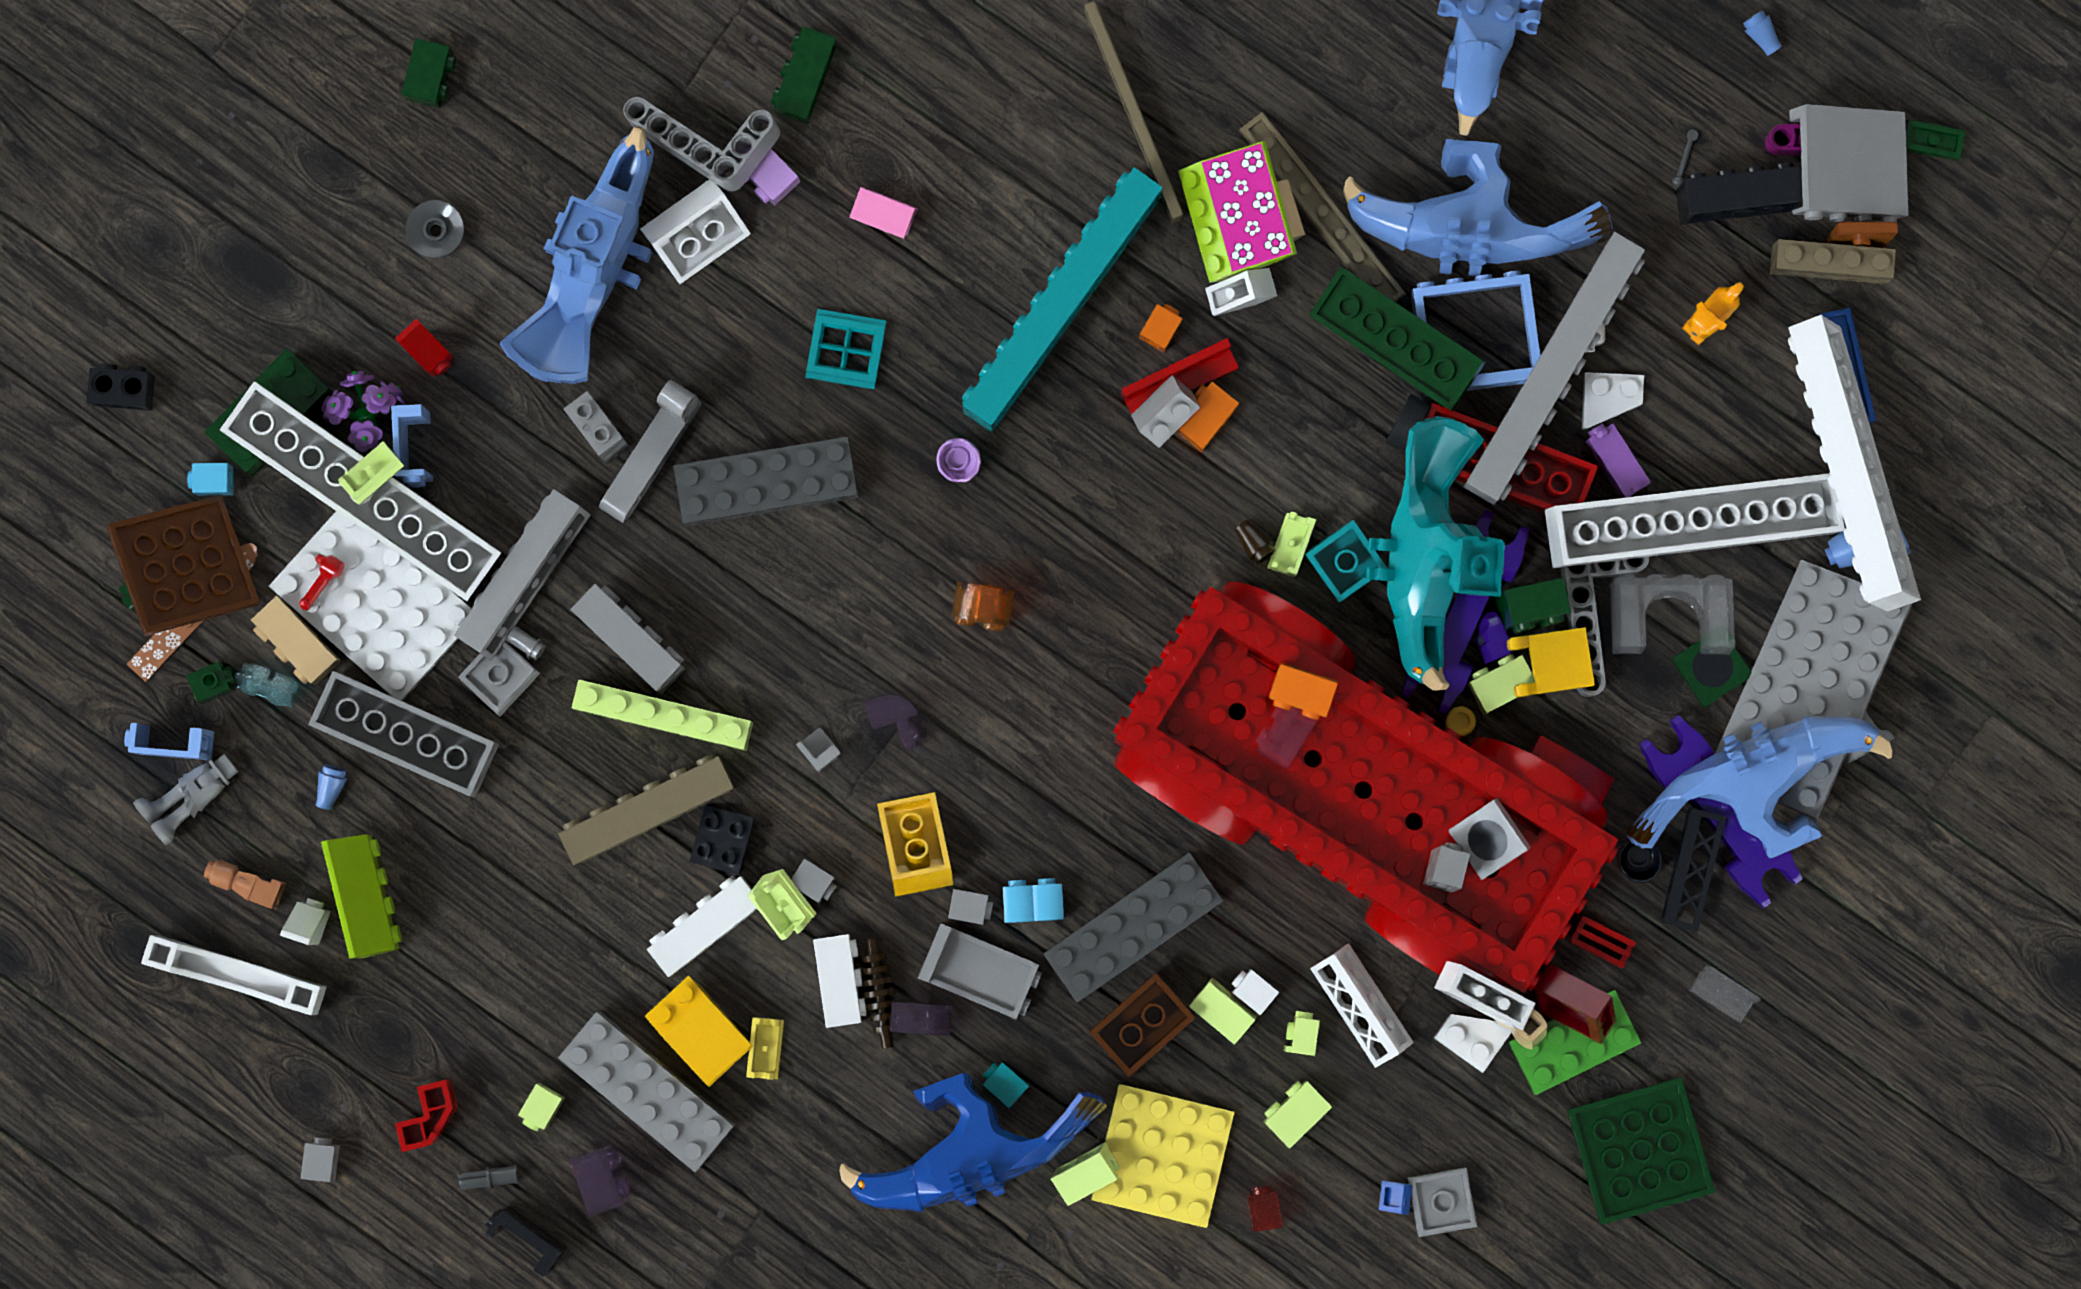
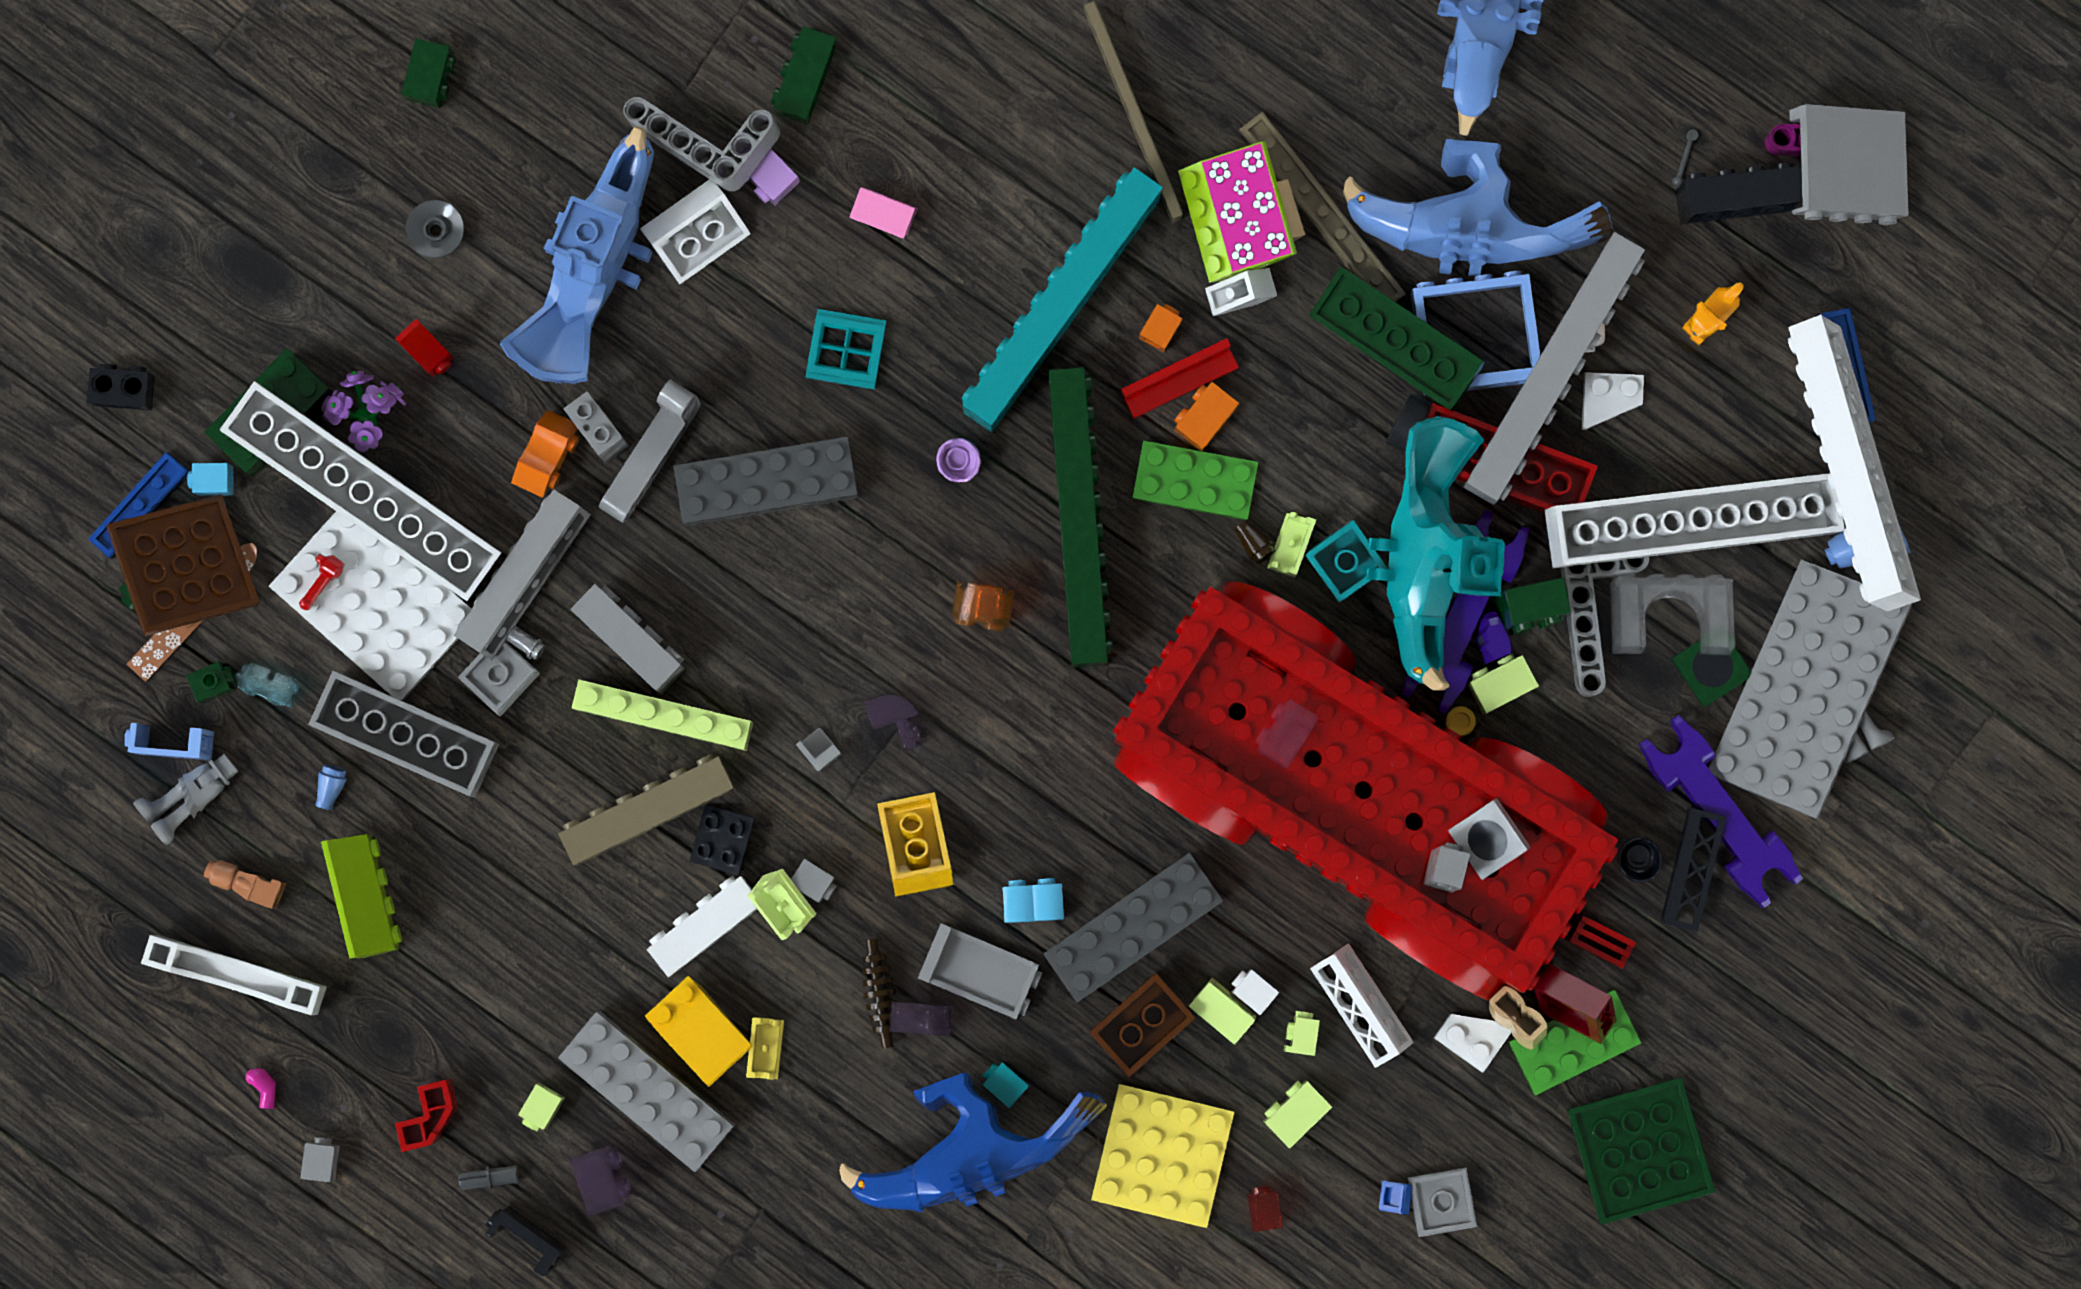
tan brick [251,596,342,686] -> none
white slope [280,898,331,945] -> none
yellowish green hinge [338,441,405,505] -> none
light blue panel [391,404,433,488] -> none
white brick [813,934,867,1028] -> none
light grey brick [948,889,993,925] -> none
yellowish green hinge [1051,1142,1120,1206] -> none
light grey brick [1131,375,1200,448] -> none
orange brick [1269,662,1338,720] -> none
white brick [1434,961,1535,1030] -> none
yellow flag [1506,627,1595,697] -> none
red slope [1529,736,1615,804] -> none
medium lavender brick [1584,423,1651,498] -> none
medium blue animal [1626,716,1893,858] -> none
clear panel [1689,966,1760,1023] -> none
medium blue cone [1743,10,1782,56] -> none
dark tan brick [1770,239,1896,284] -> none
dark orange plate [1827,222,1898,248] -> none
dark green plate [1905,119,1966,161] -> none
none -> blue tile [88,452,189,559]
none -> dark pink arm [246,1068,276,1109]
none -> orange brick [511,409,579,498]
none -> dark green brick [1049,367,1113,668]
none -> bright green plate [1132,441,1258,520]

